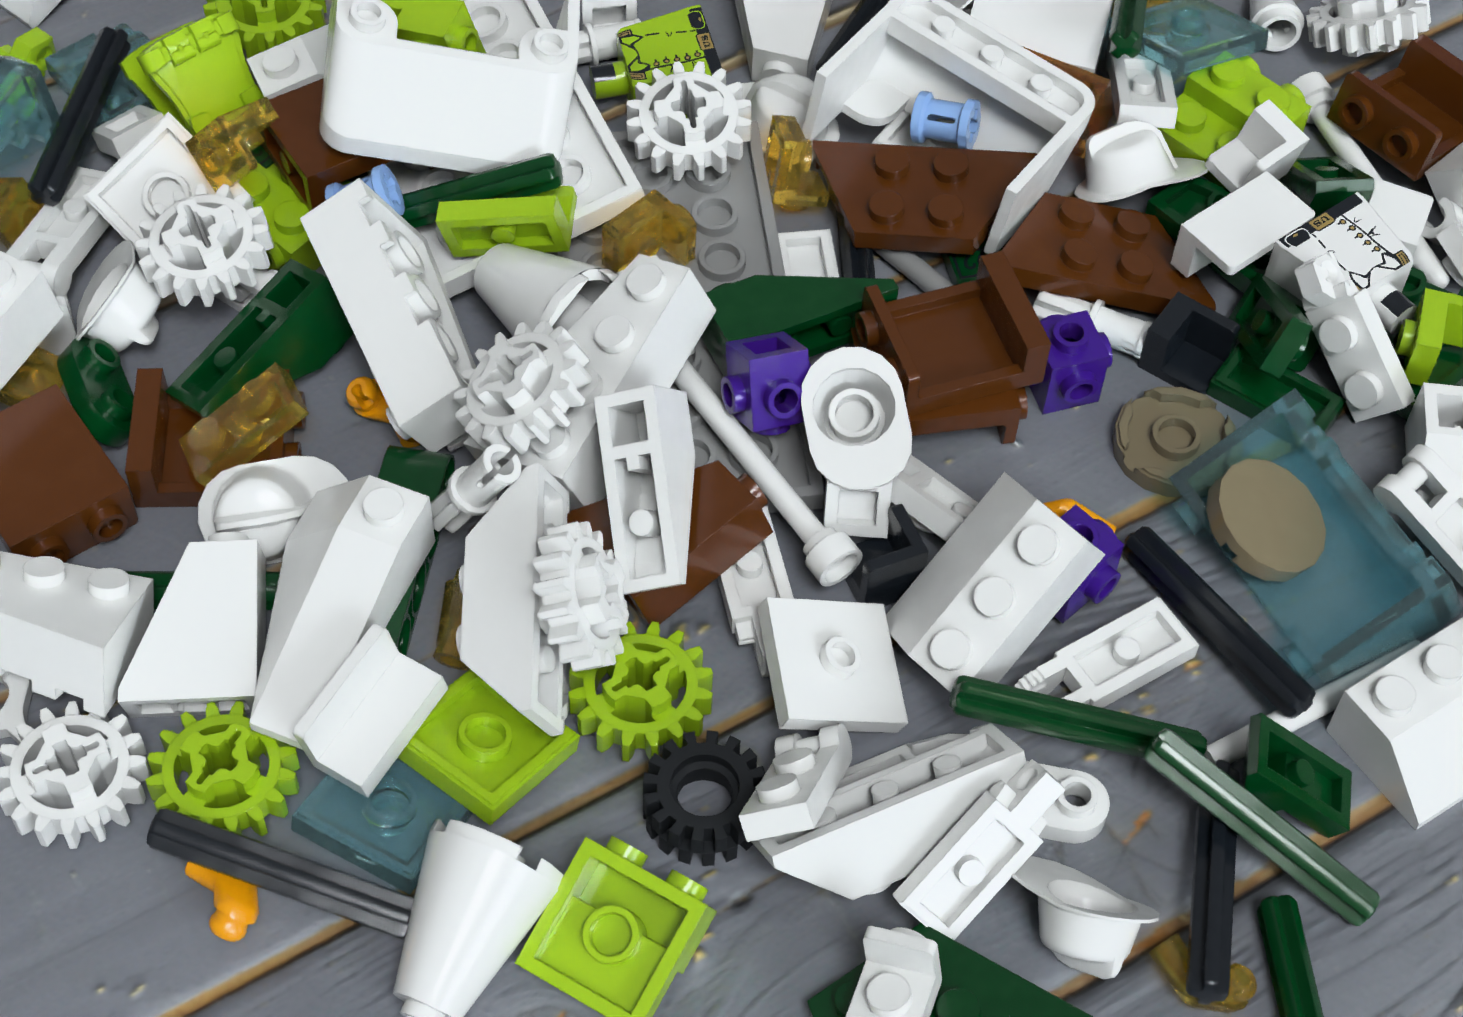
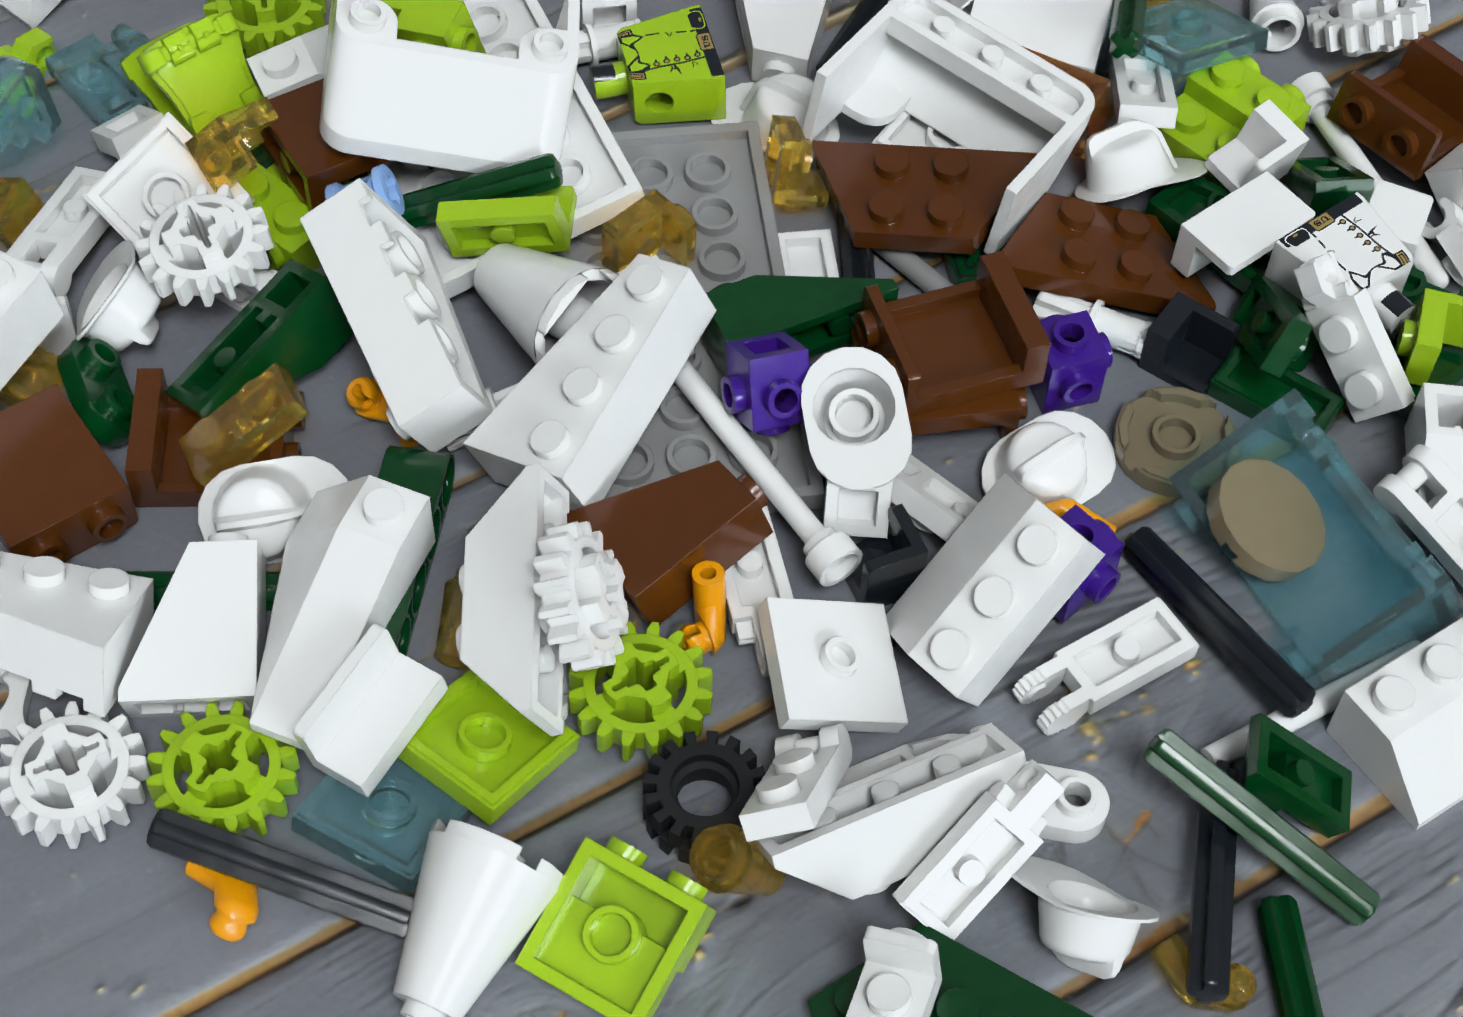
black axle [27,26,131,206] -> none
white axle [431,444,521,533] -> none
white gear [454,320,592,455] -> none
white slope [594,384,695,595] -> none
white gear [626,61,751,181] -> none
light blue bush [910,91,981,149] -> none
dark green axle [949,675,1207,758] -> none
none -> light orange arm [680,560,727,656]
none -> clear yellow cone [689,823,786,896]
none -> white piece [981,411,1116,504]

